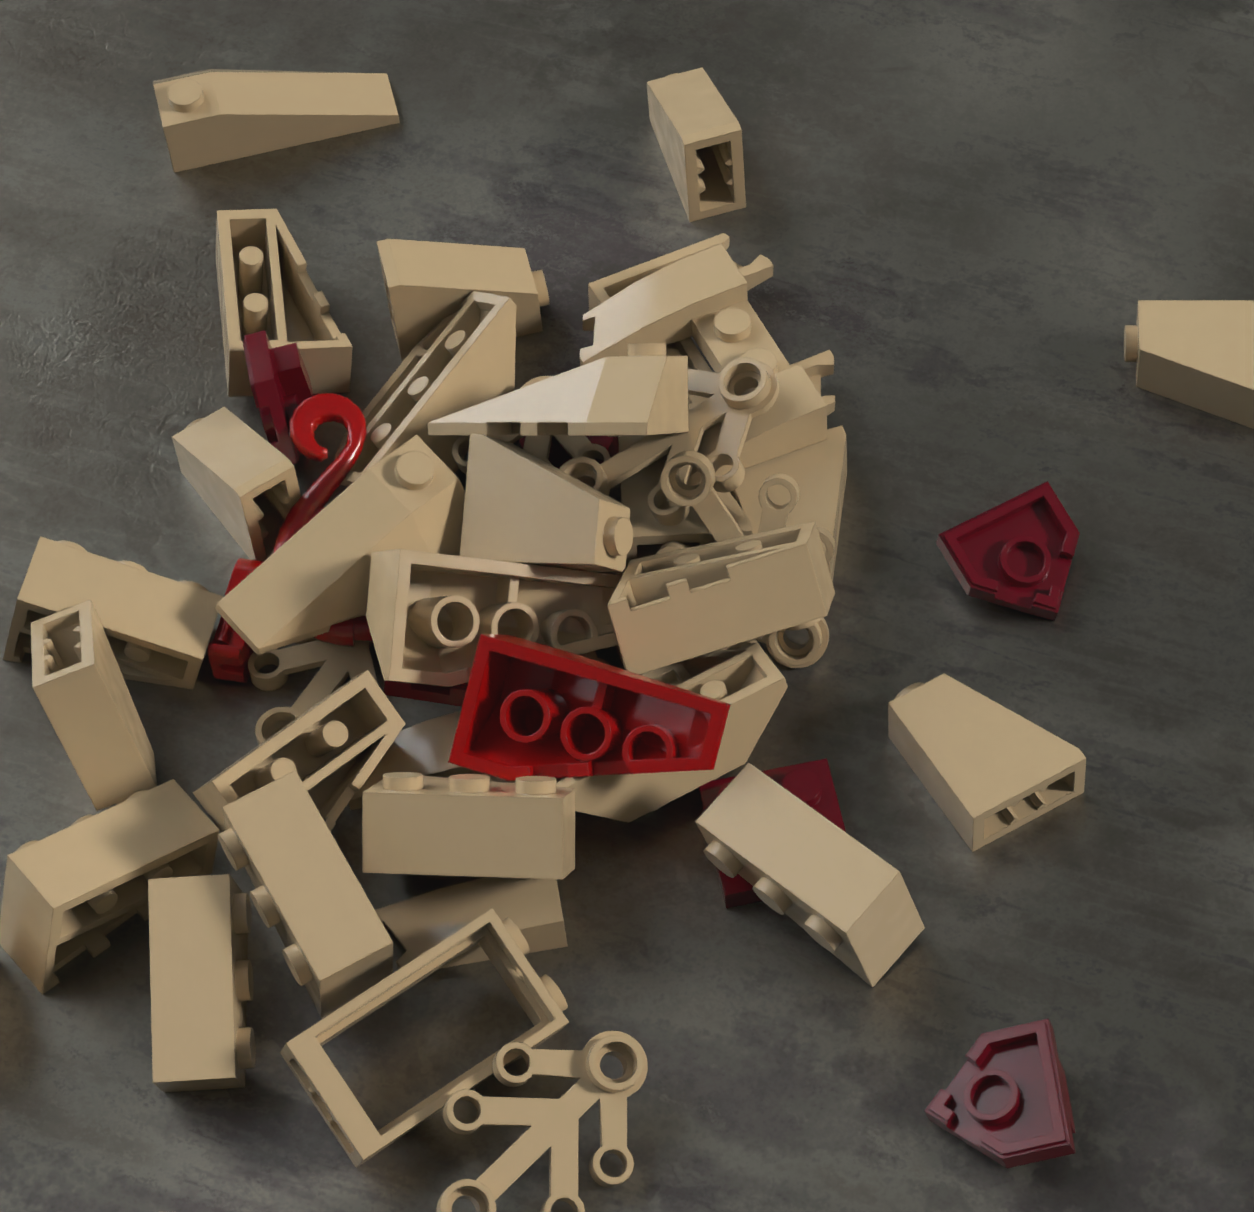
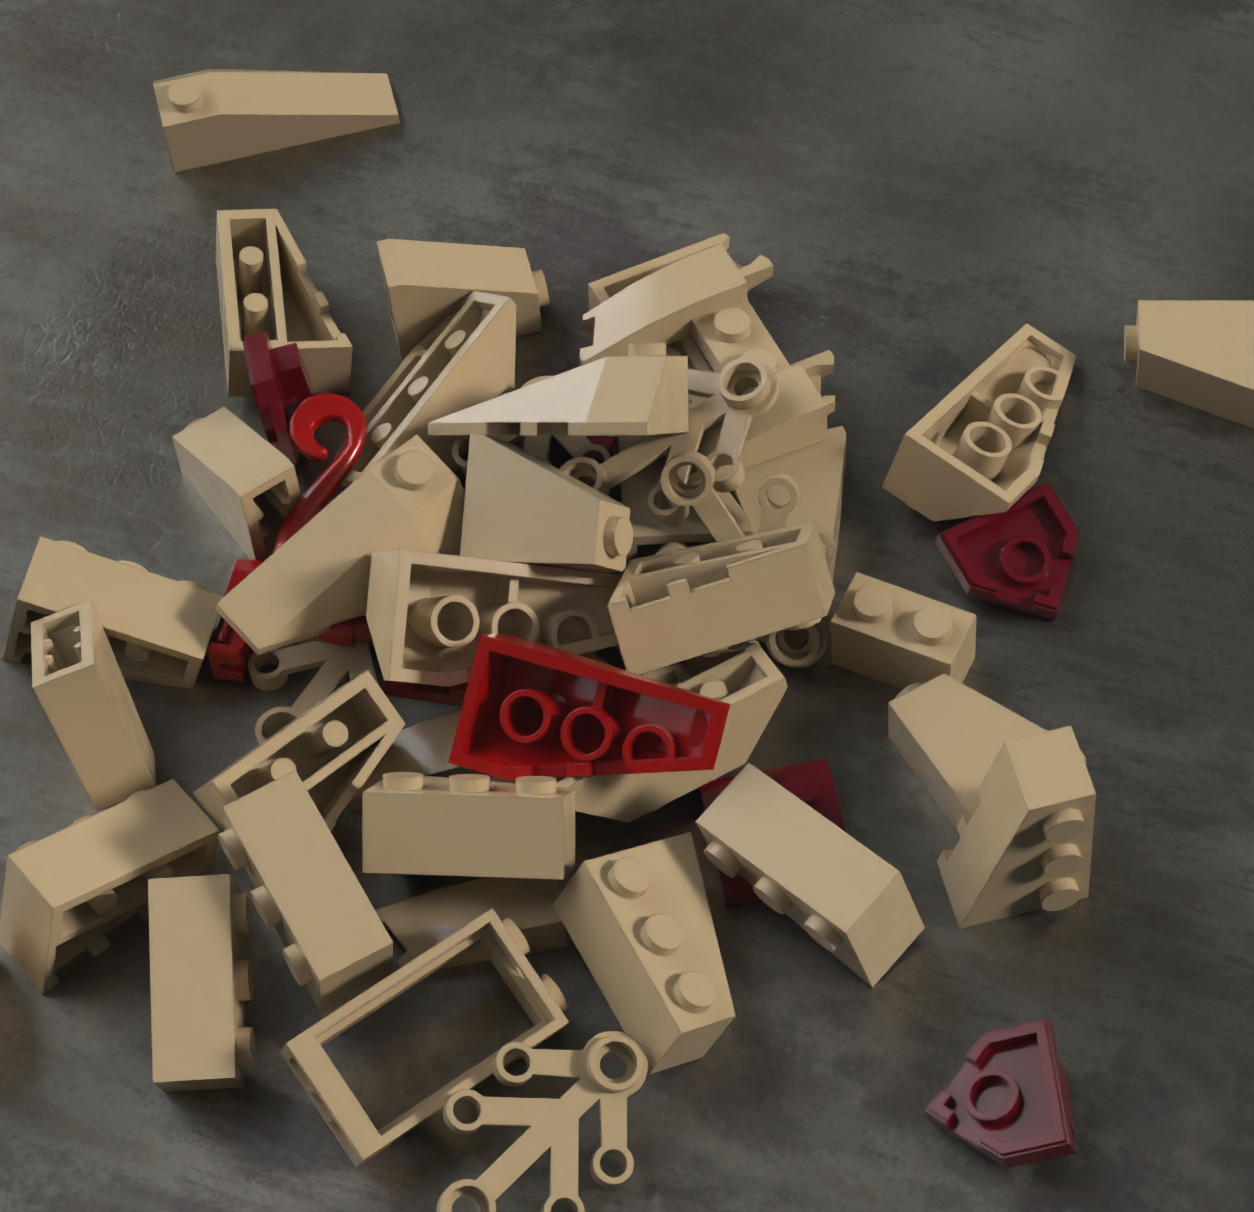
tan slope [647,67,746,222] -> none
none -> tan wedge [553,832,736,1075]
none -> tan brick [830,572,976,690]
none -> tan wedge [882,323,1077,522]
none -> tan wedge [937,726,1096,929]

